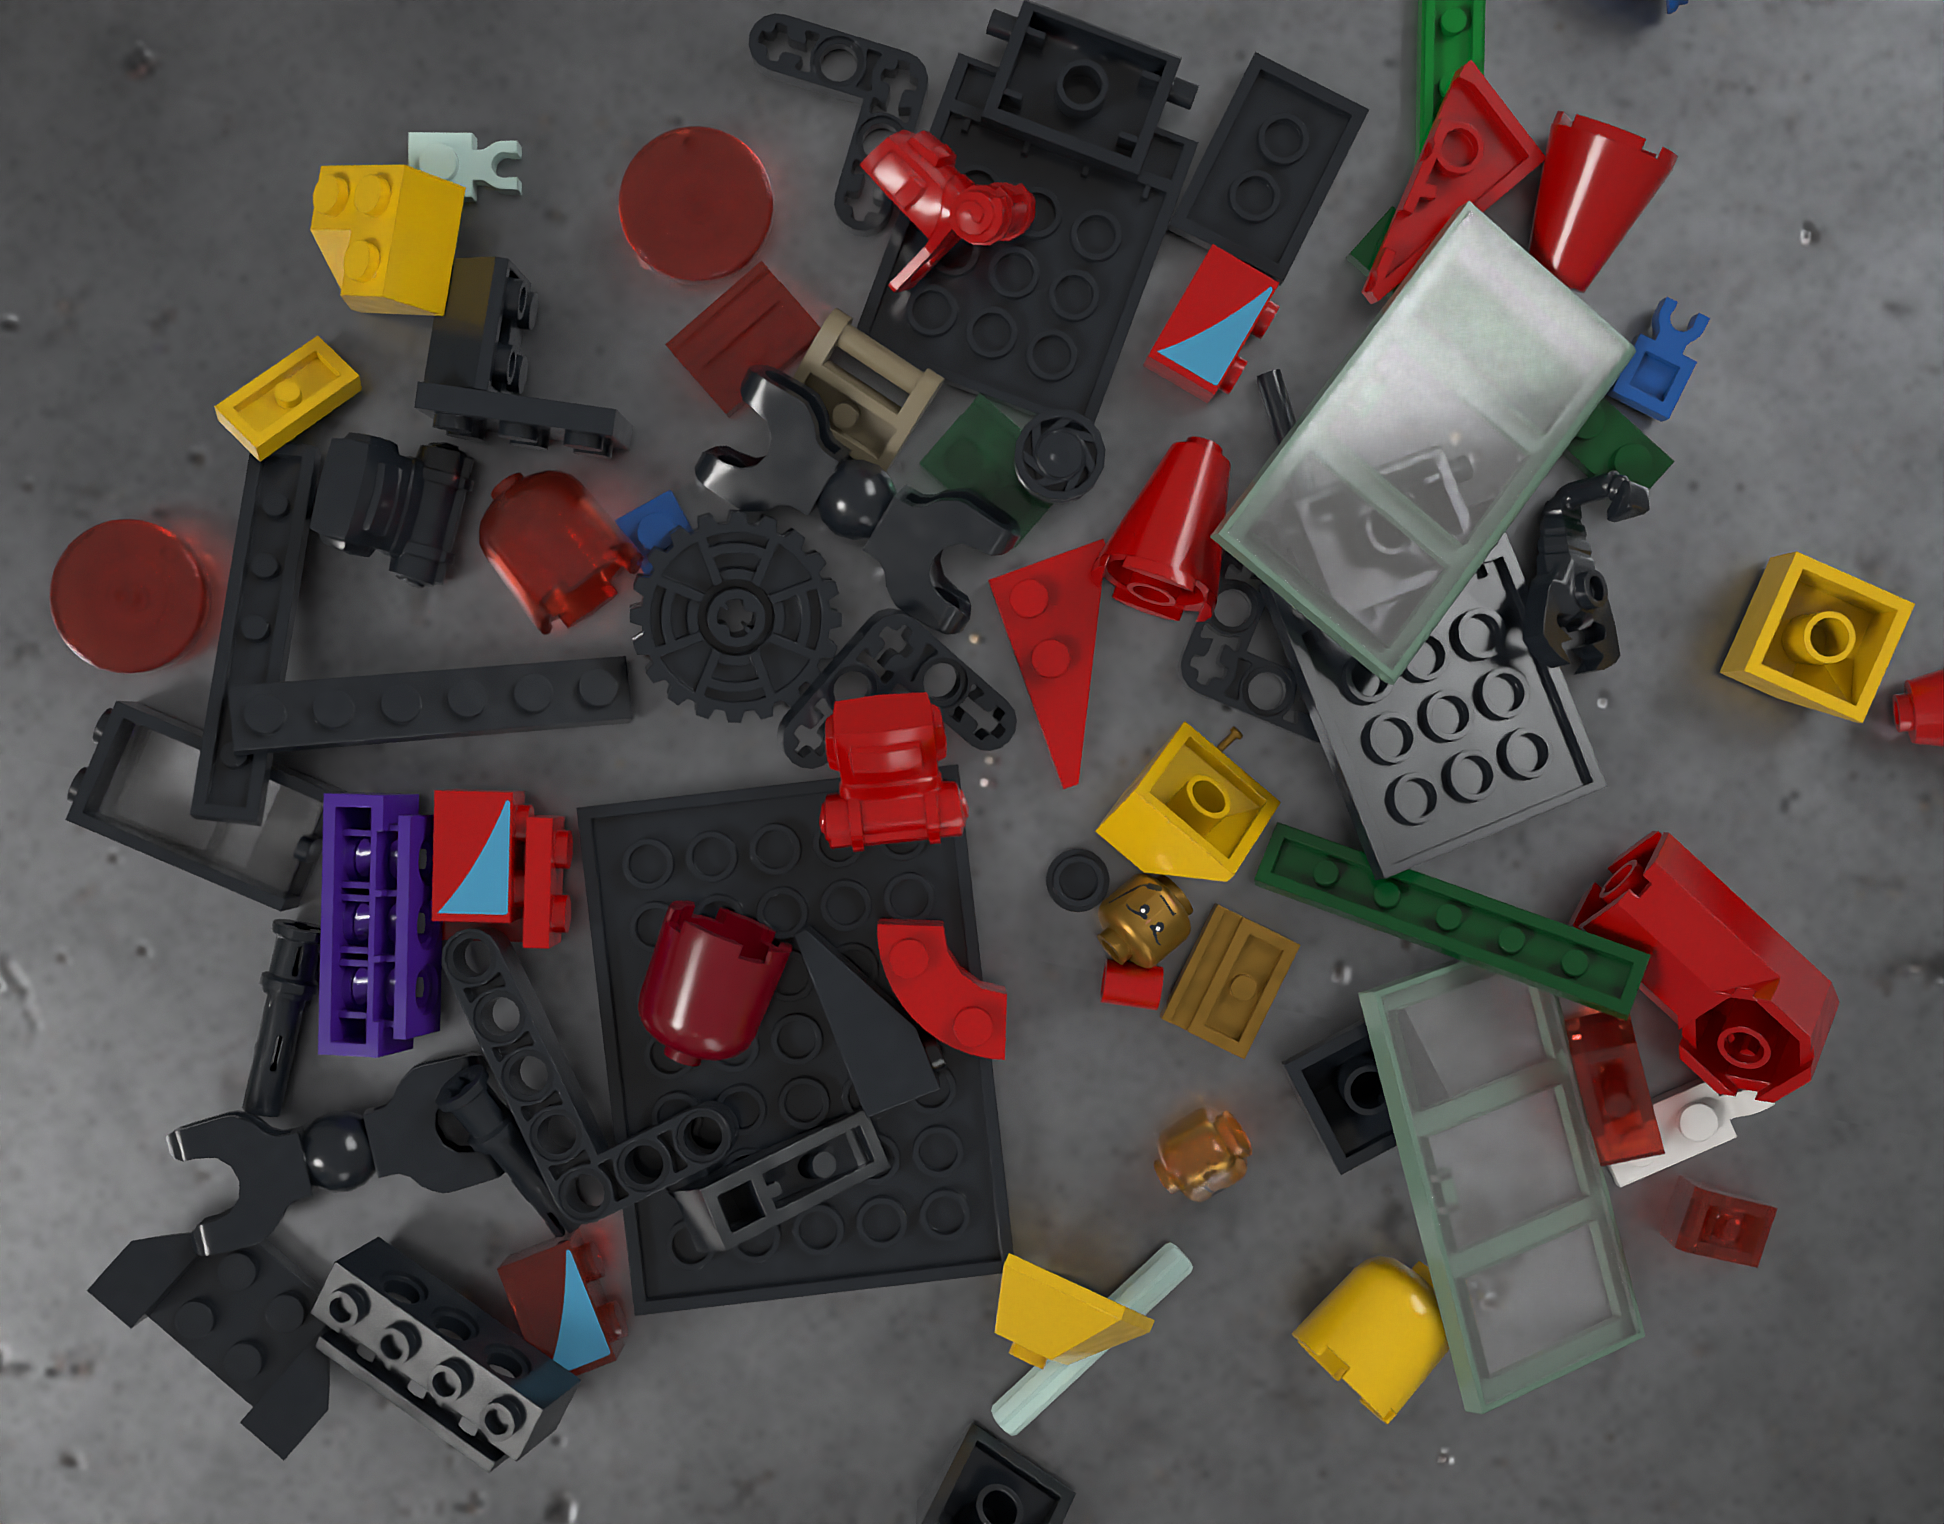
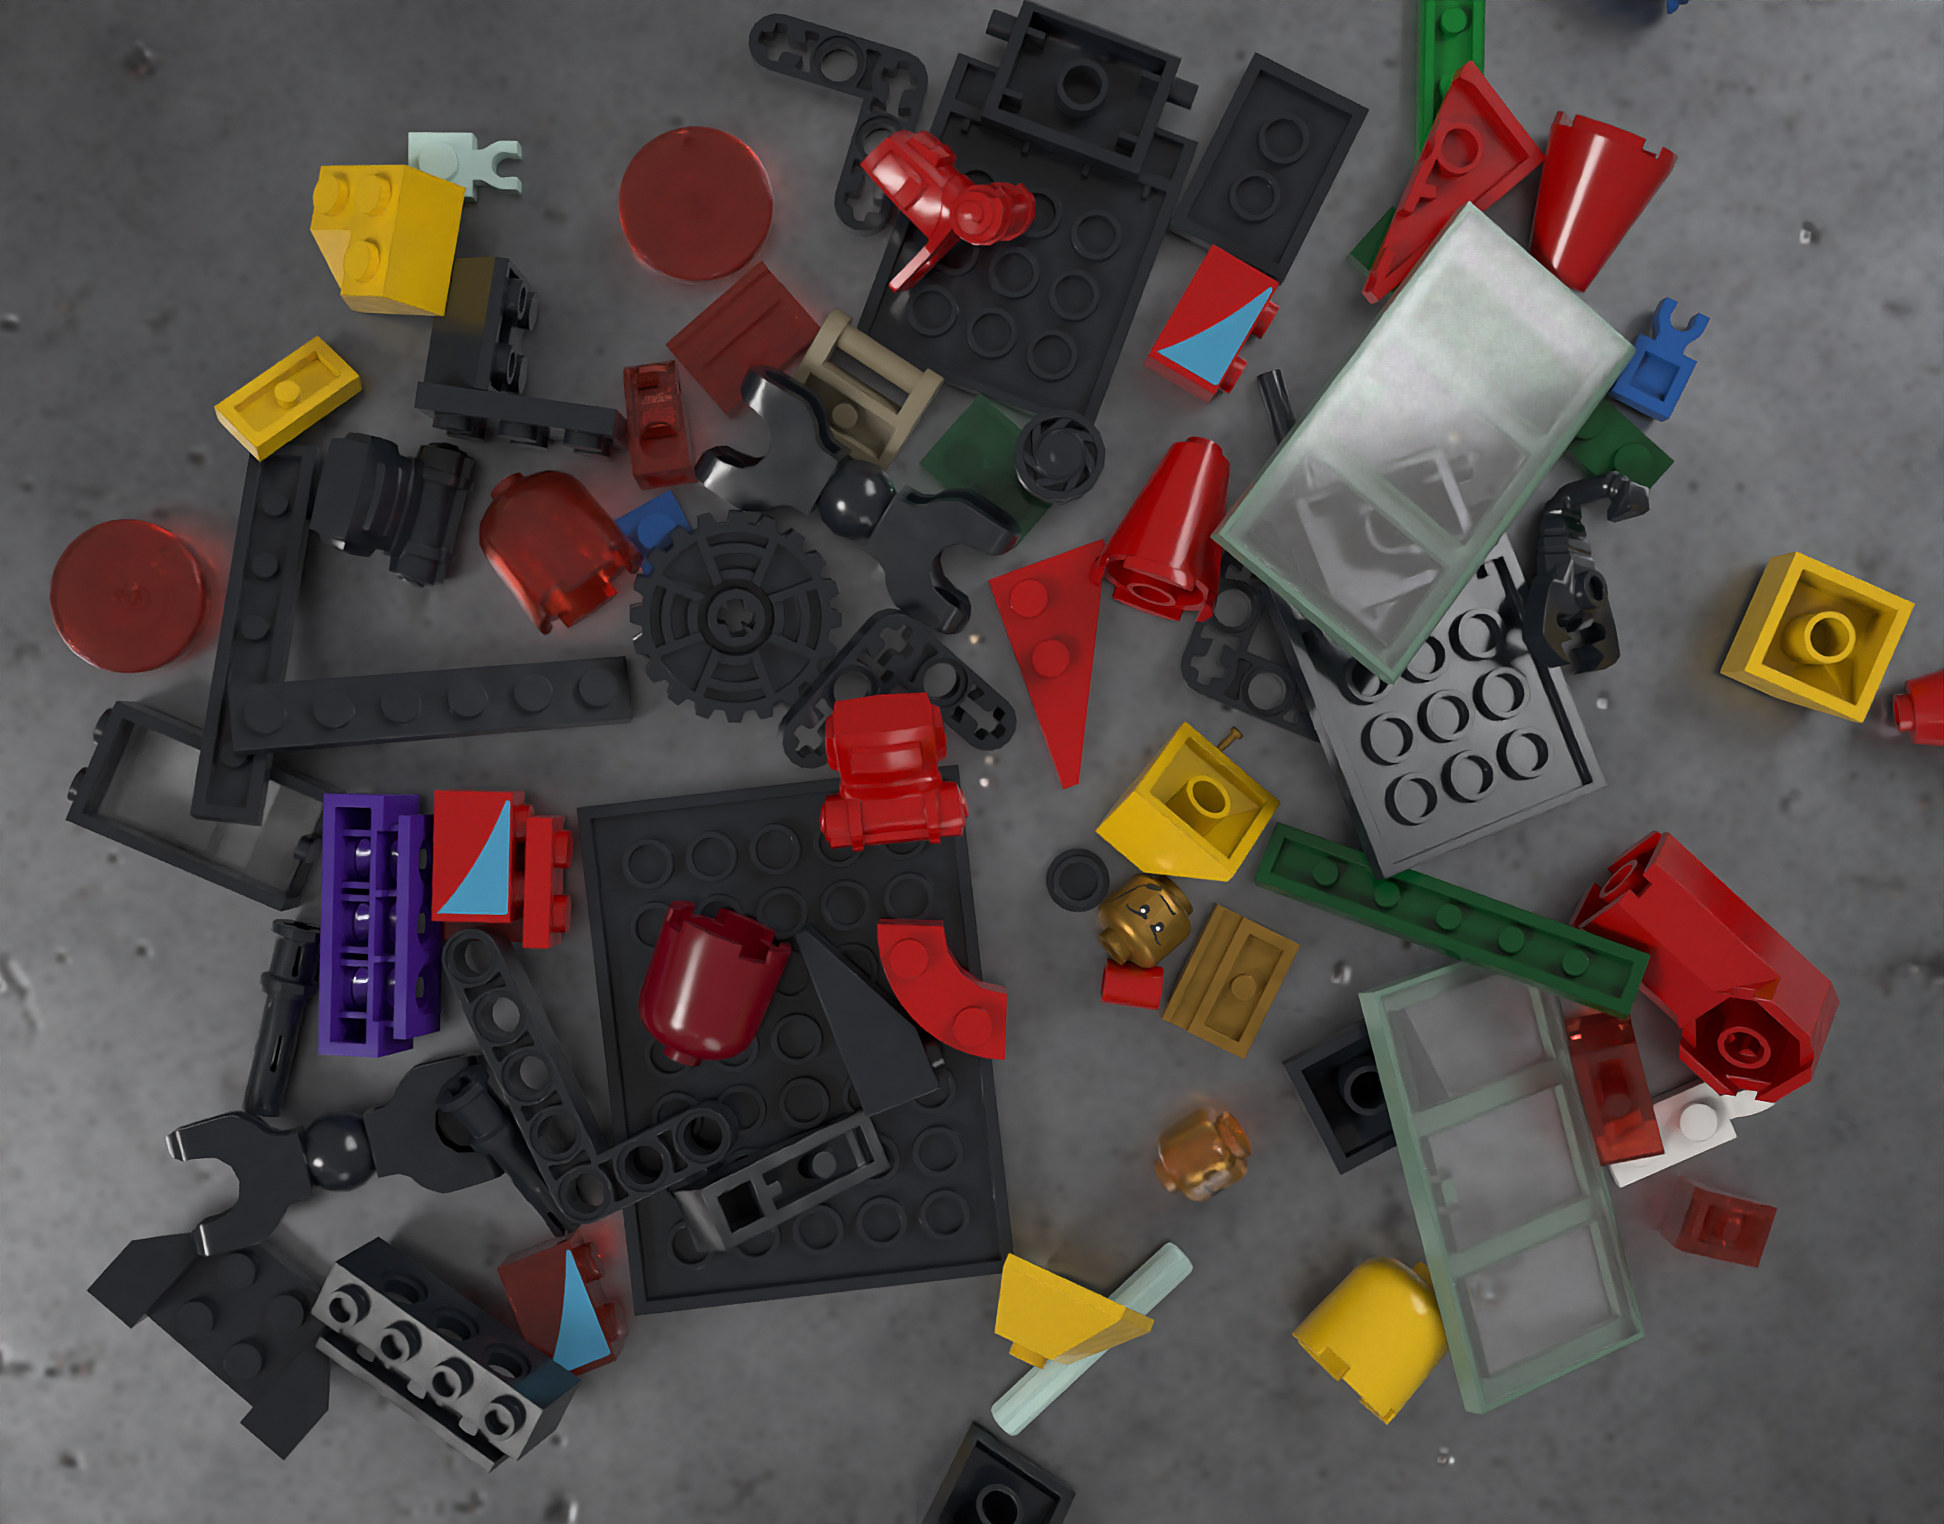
none -> clear red leg [623,360,698,490]

